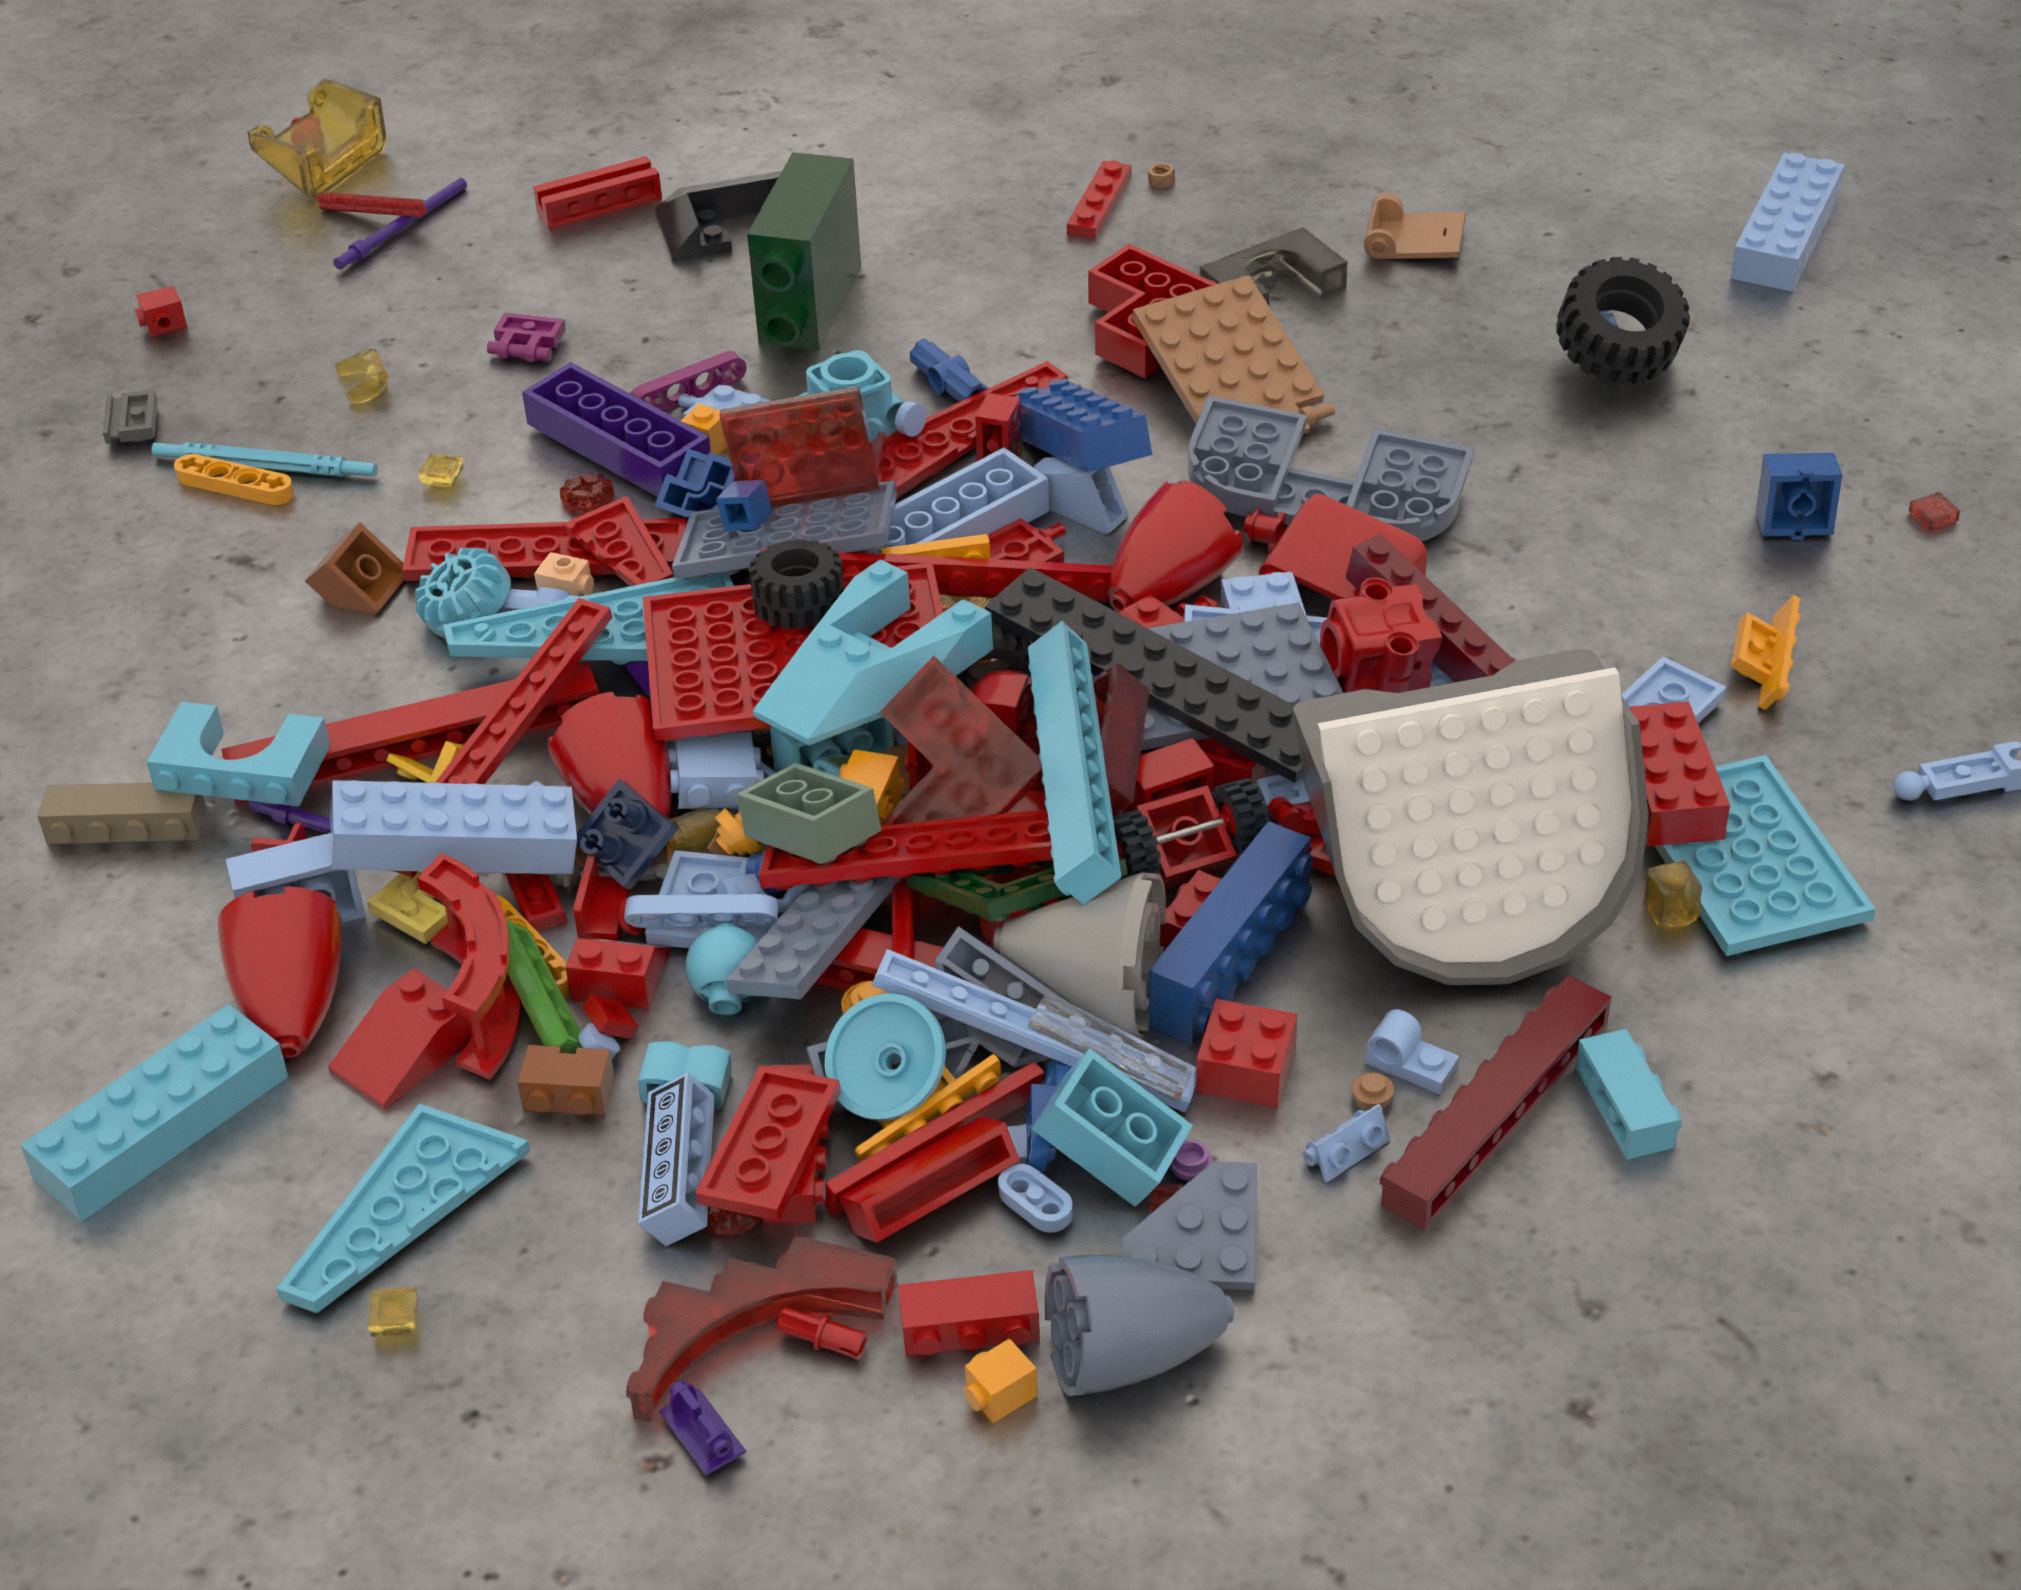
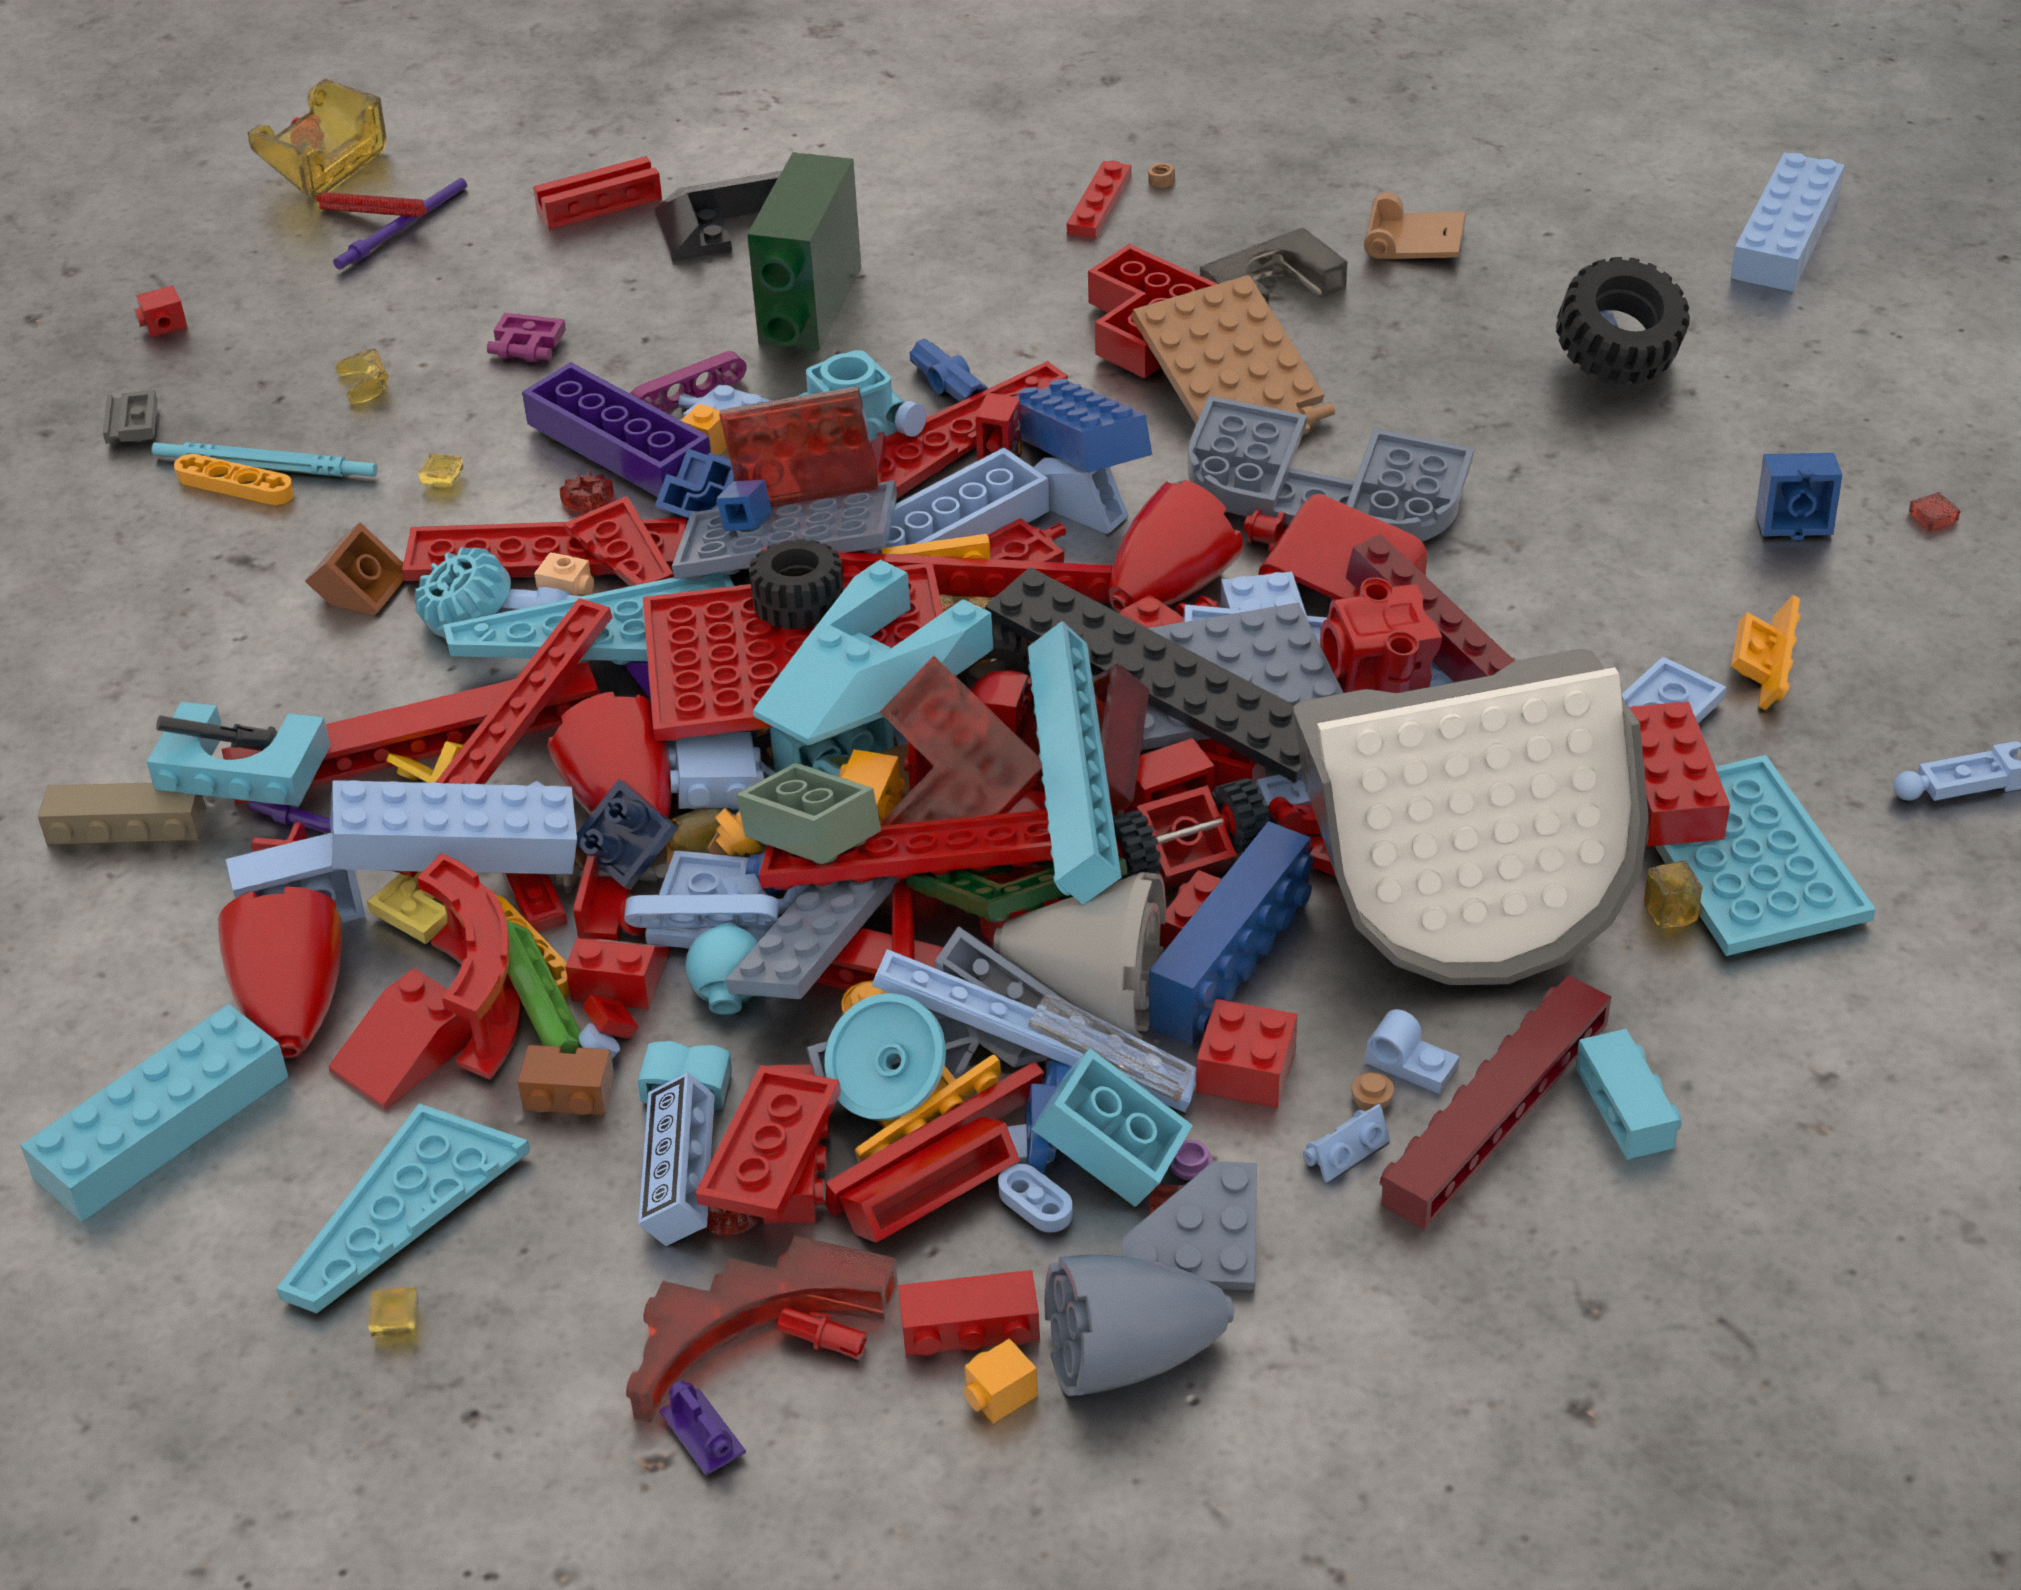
none -> black pin [156,715,278,751]

